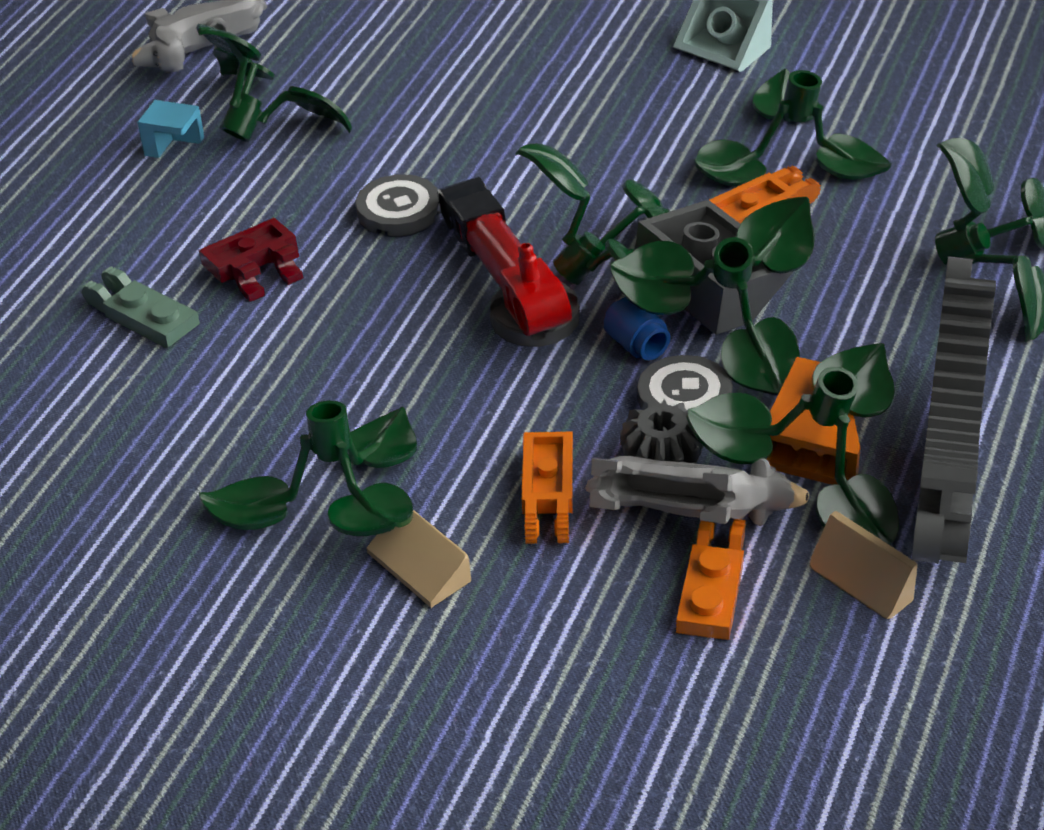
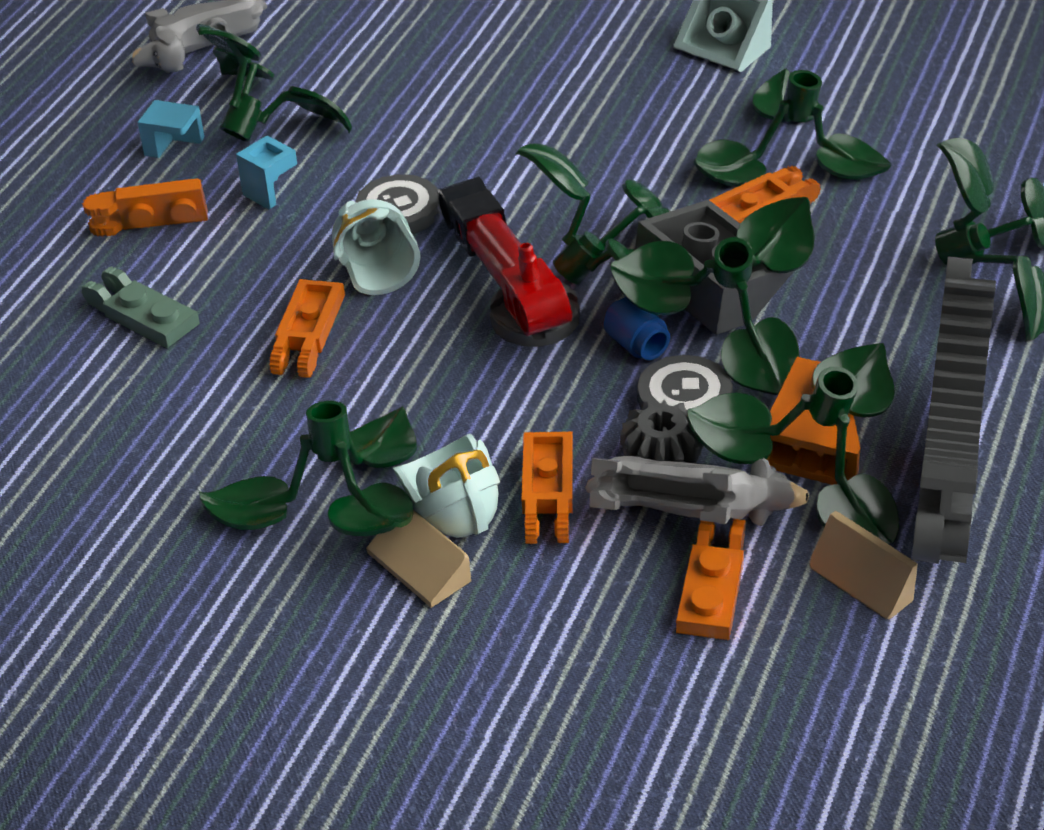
dark red plate [198,217,303,302] -> none
none -> orange hinge [82,178,208,237]
none -> medium azure panel [236,135,297,209]
none -> orange hinge [269,279,345,378]
none -> light aqua helmet [332,200,420,295]
none -> light aqua helmet [393,434,500,538]

